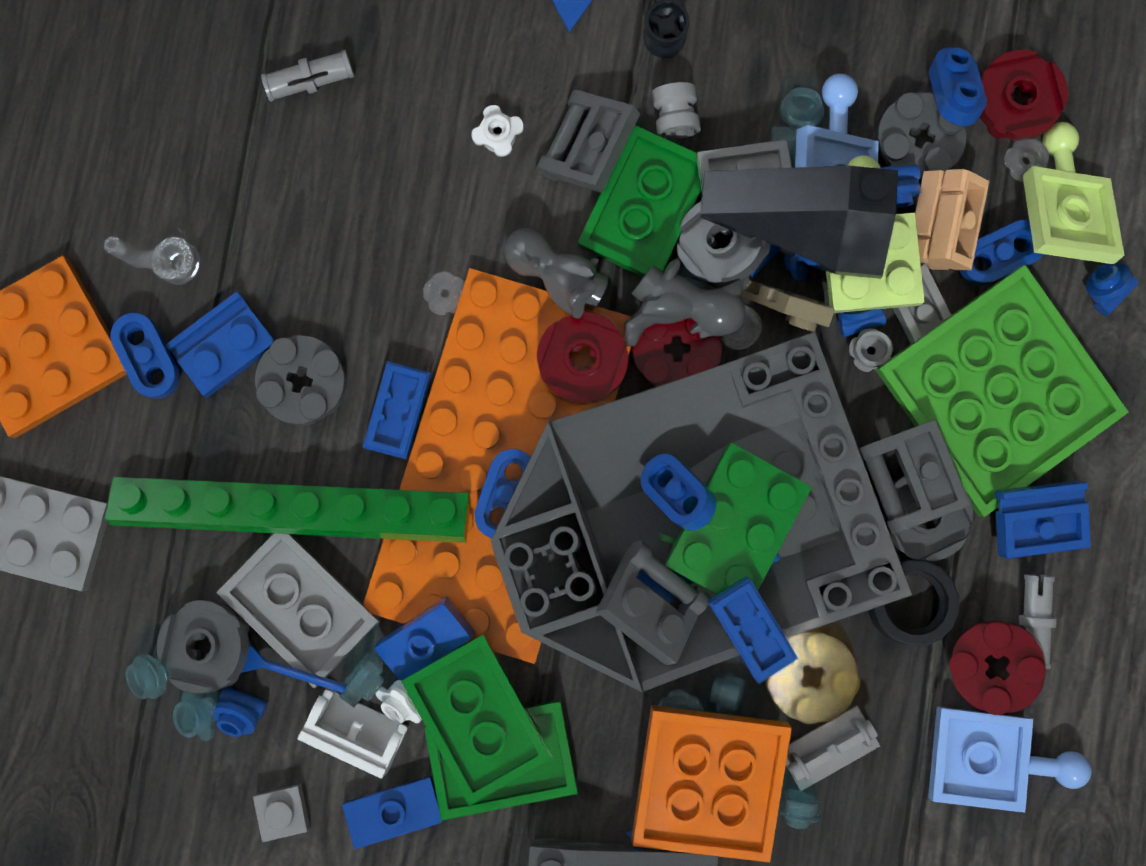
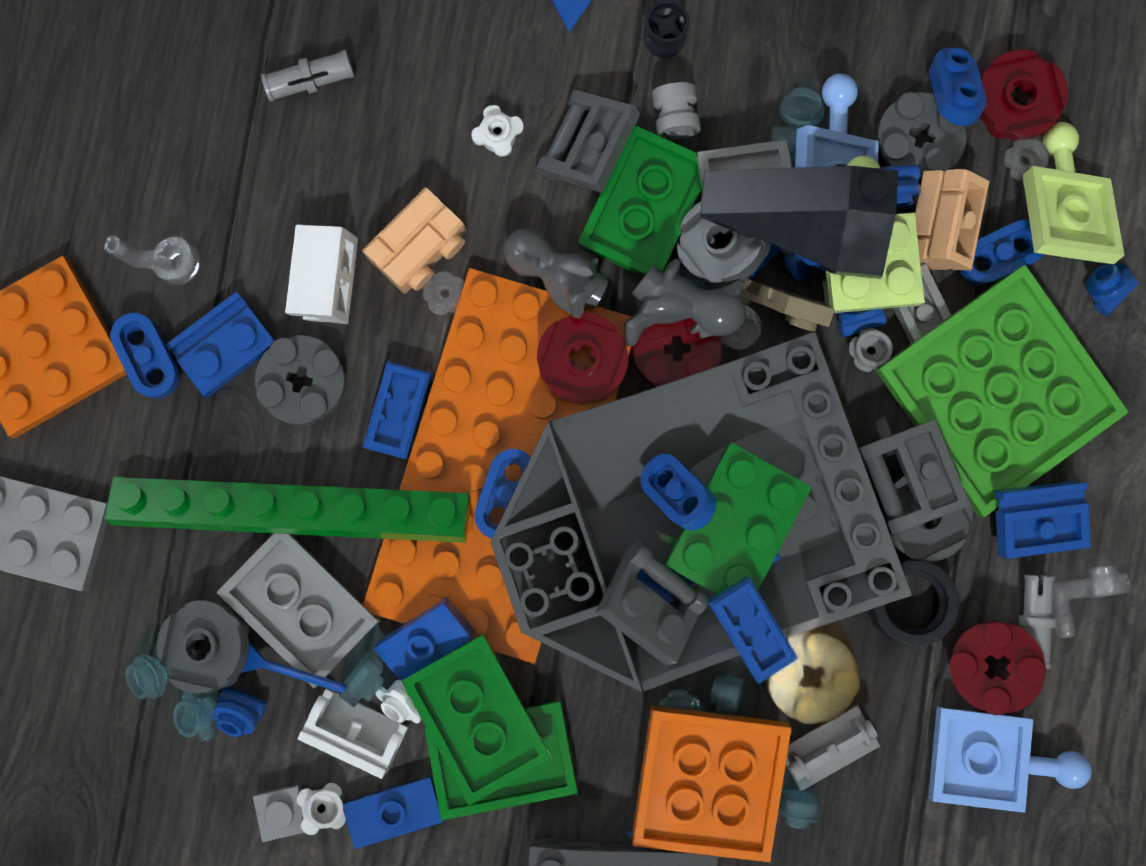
none -> white hinge [285,225,358,324]
none -> white plate [296,783,346,835]
none -> light nougat brick [362,187,466,294]
none -> clear plate [1052,565,1131,638]

